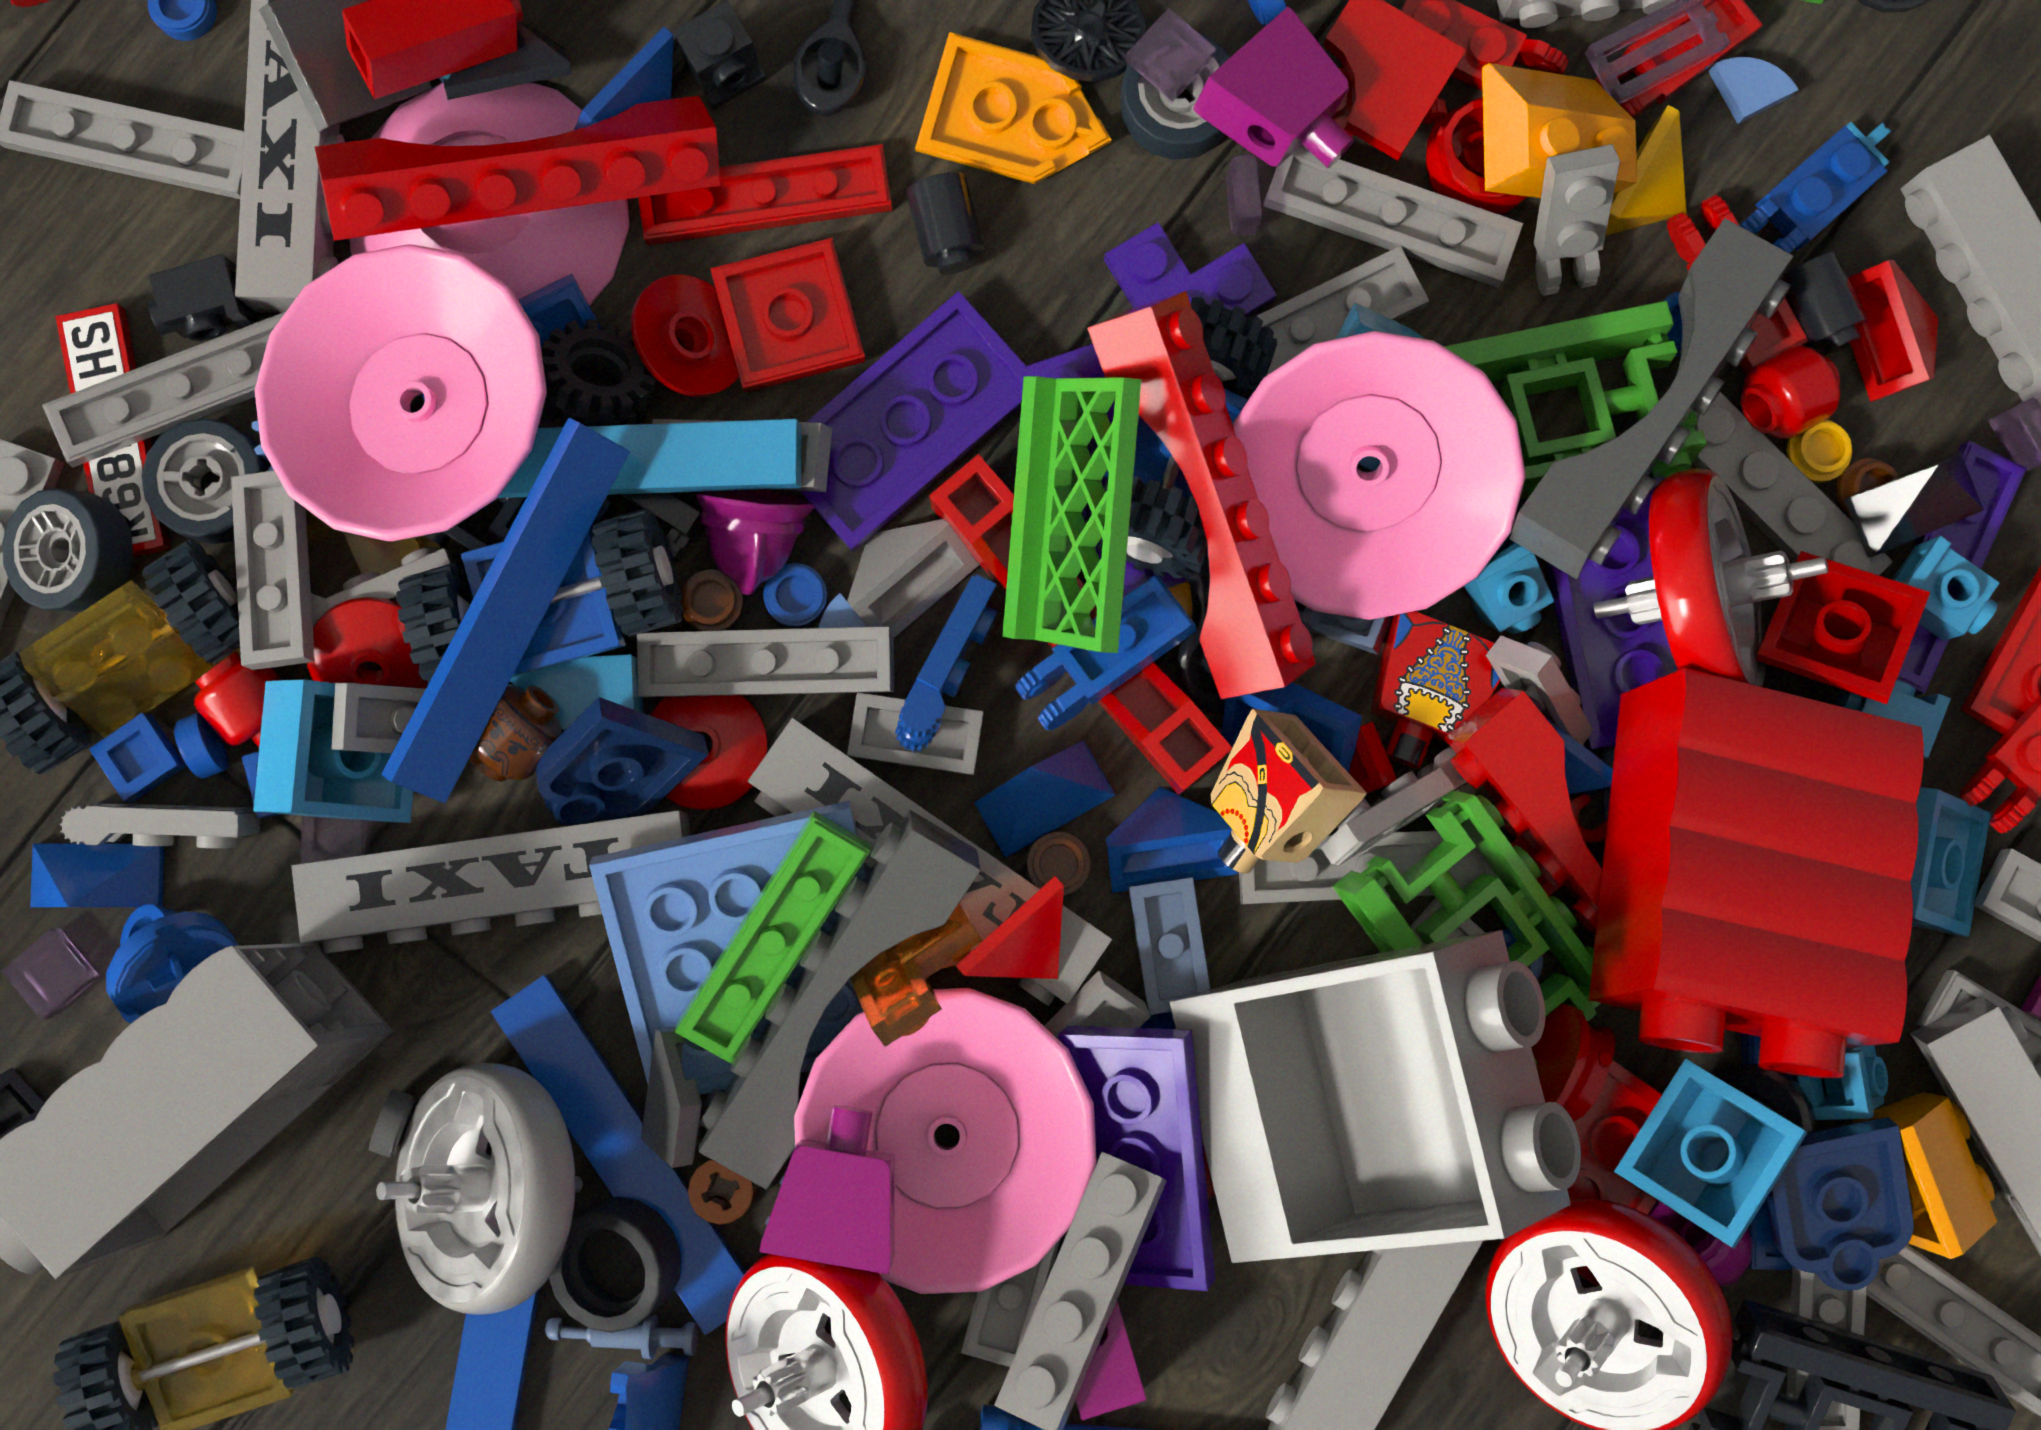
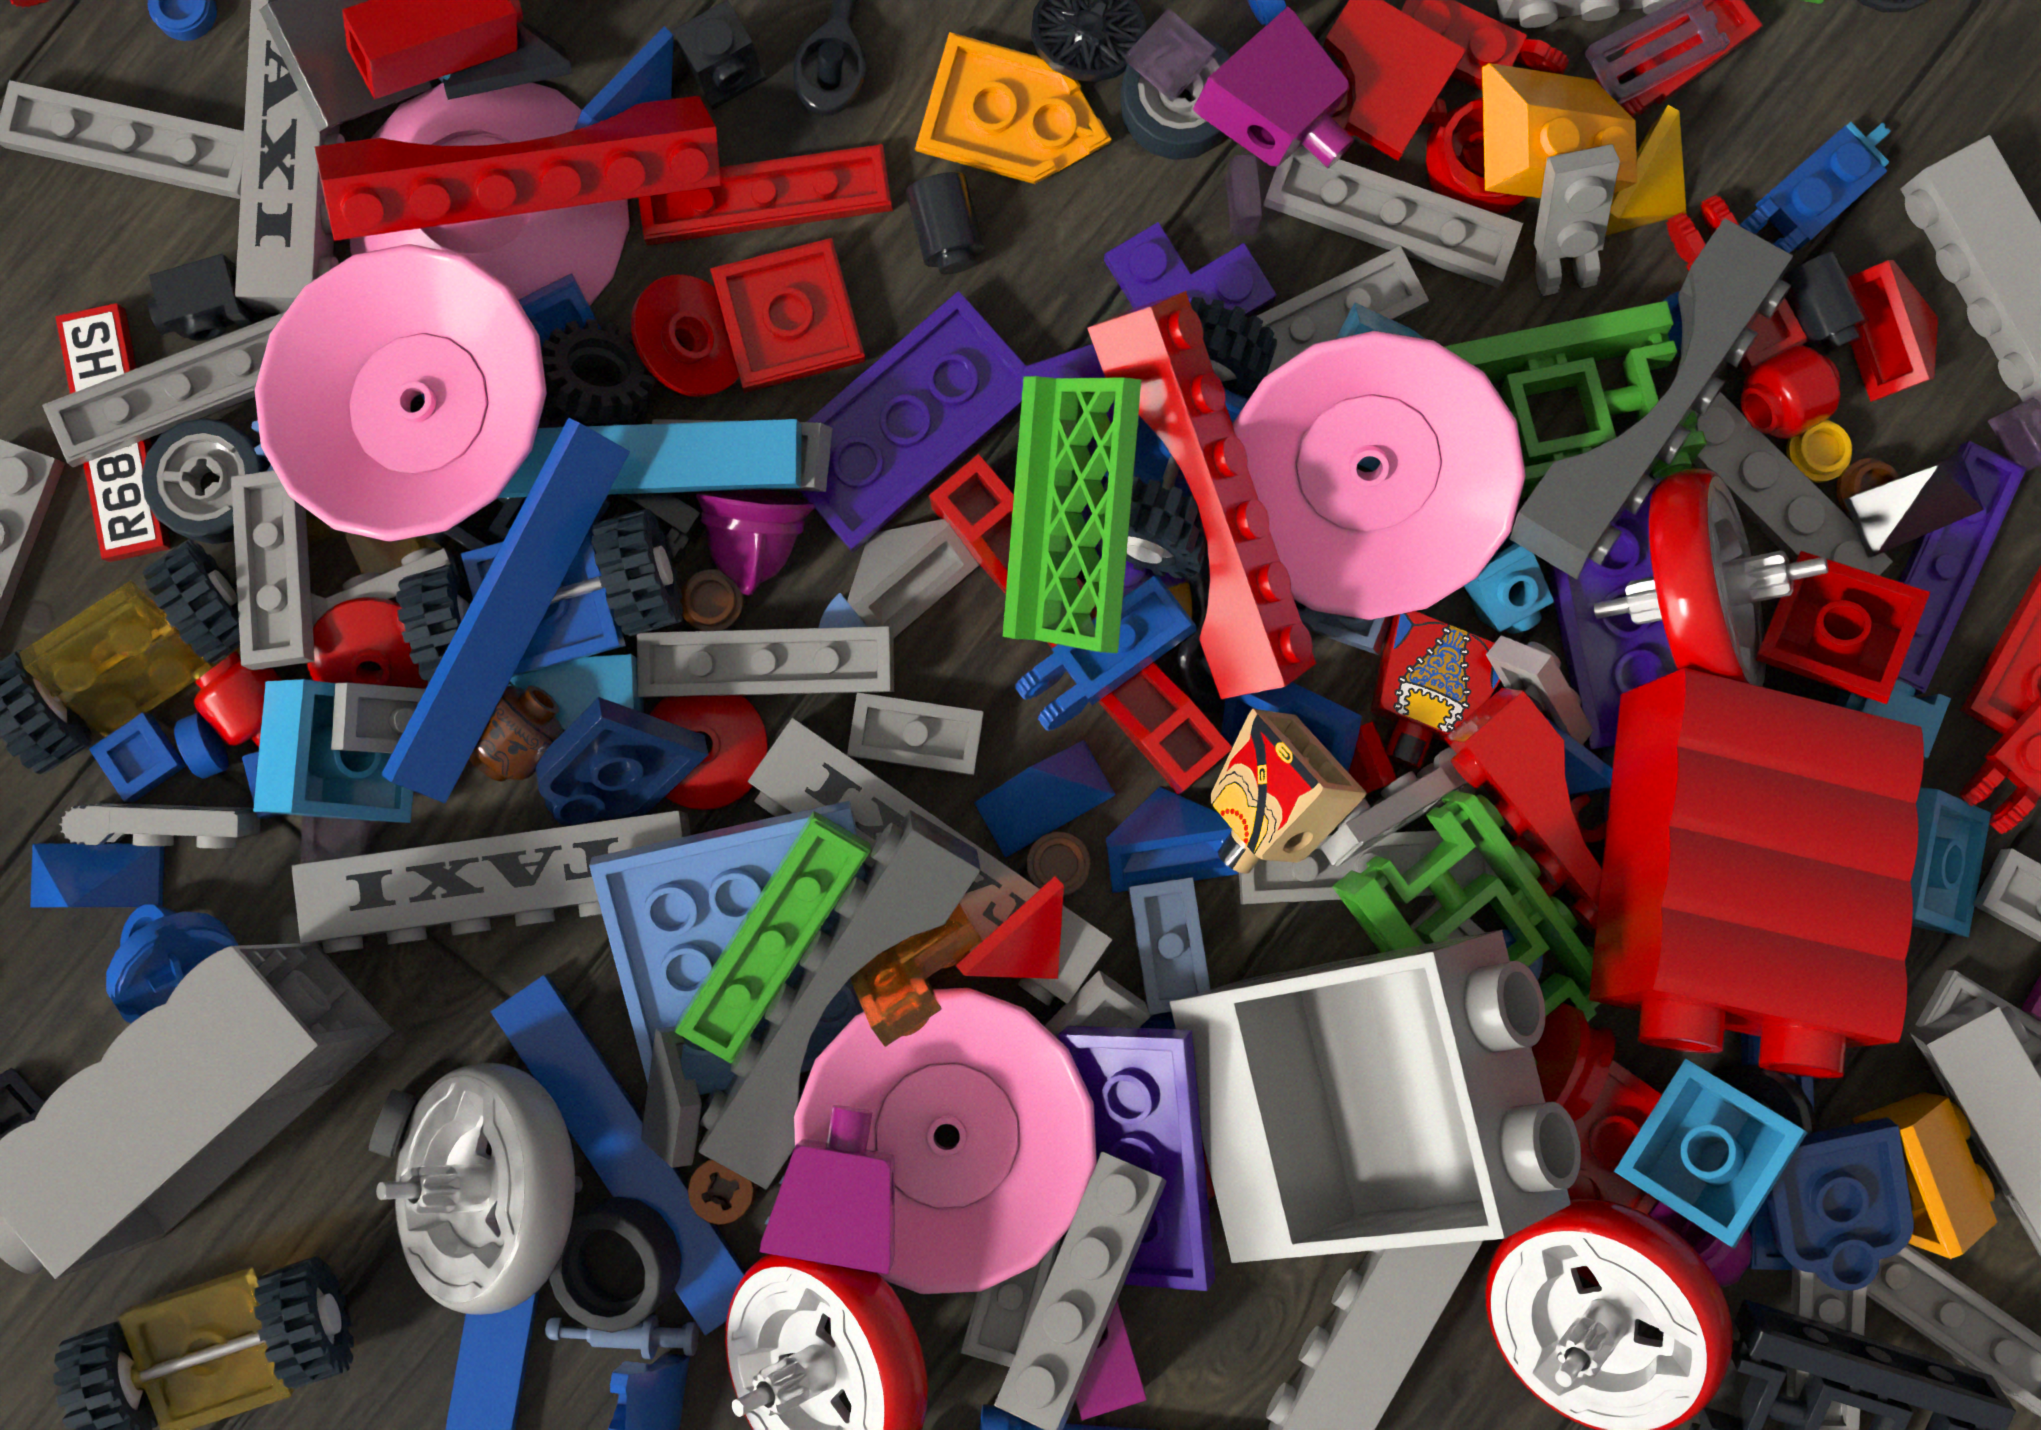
clear purple tile [1,928,100,1020] -> none
black wheel [2,488,133,612] -> none
blue tile [763,563,828,629] -> none
blue hinge [895,574,999,752] -> none
medium blue tile [1708,57,1799,124] -> none
dark azure brick [1797,1045,1888,1120] -> none
dark azure brick [1892,536,1999,641] -> none

